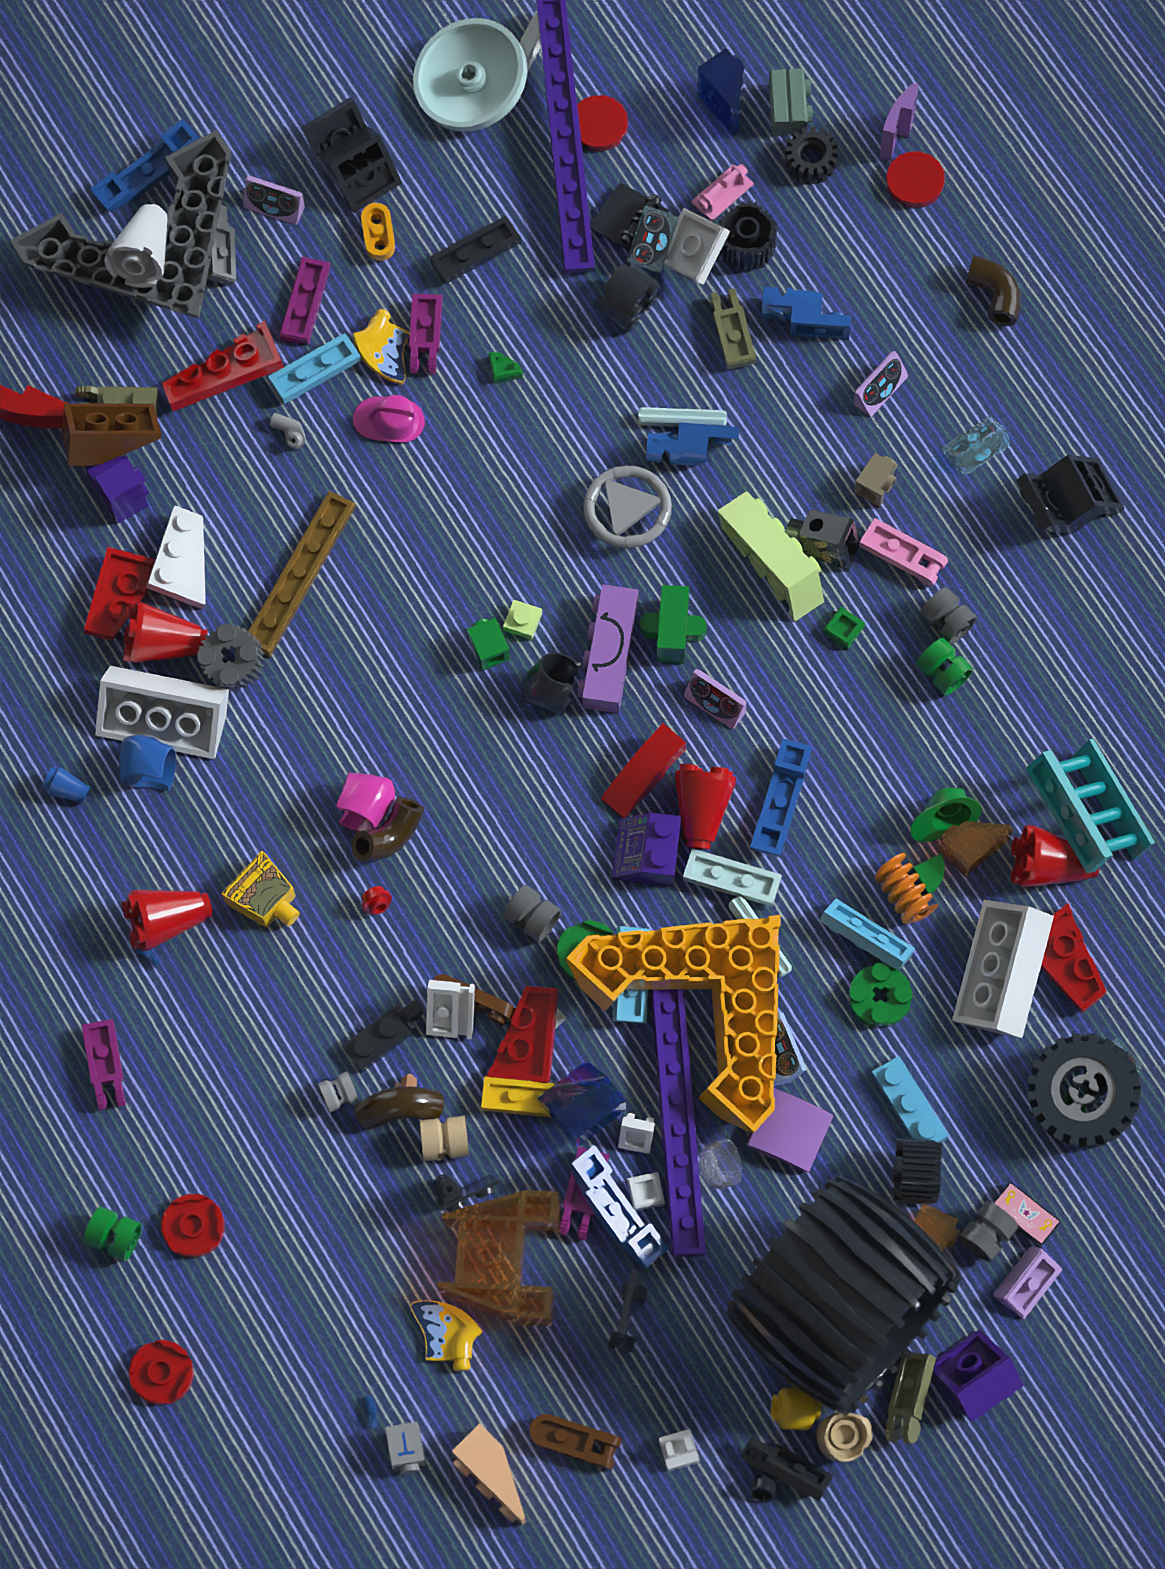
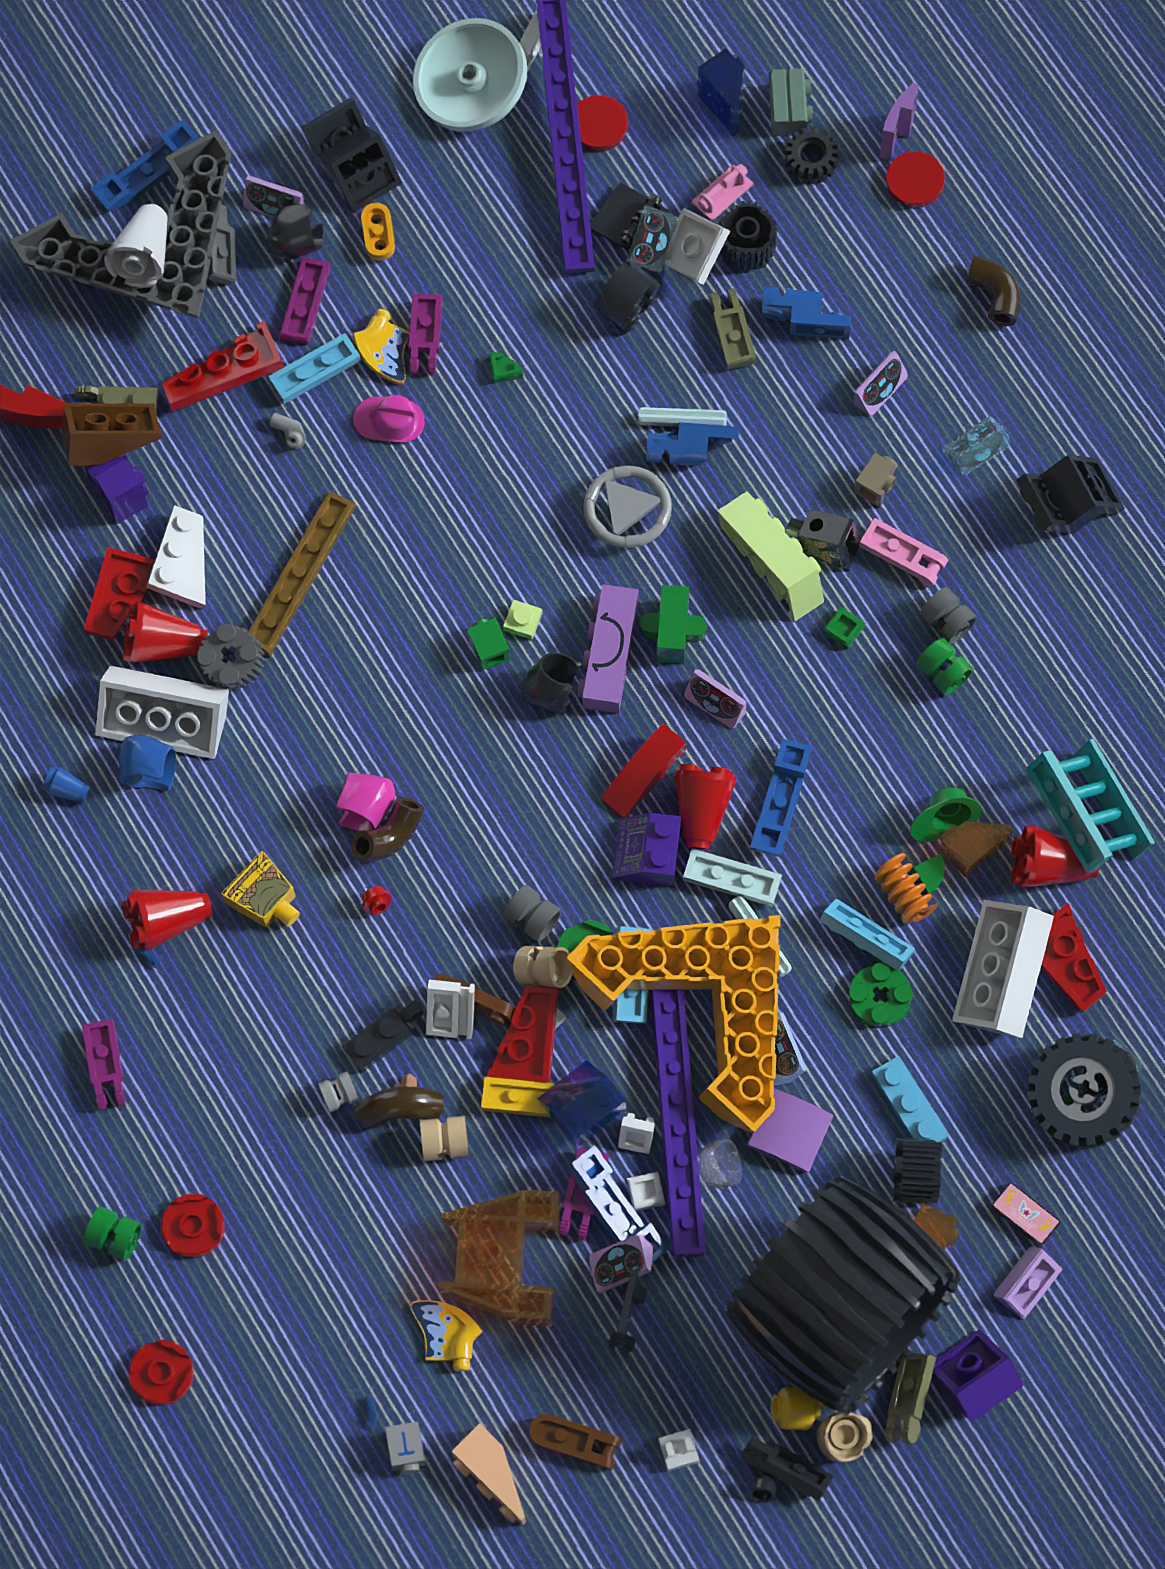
black plate [430,216,521,285] -> none
black hinge [433,1174,500,1212] -> none
dark grey wheel [958,1201,1019,1263] -> none
none -> black piece [267,204,324,260]
none -> tan wheel [513,946,572,988]
none -> slope [589,1234,653,1293]

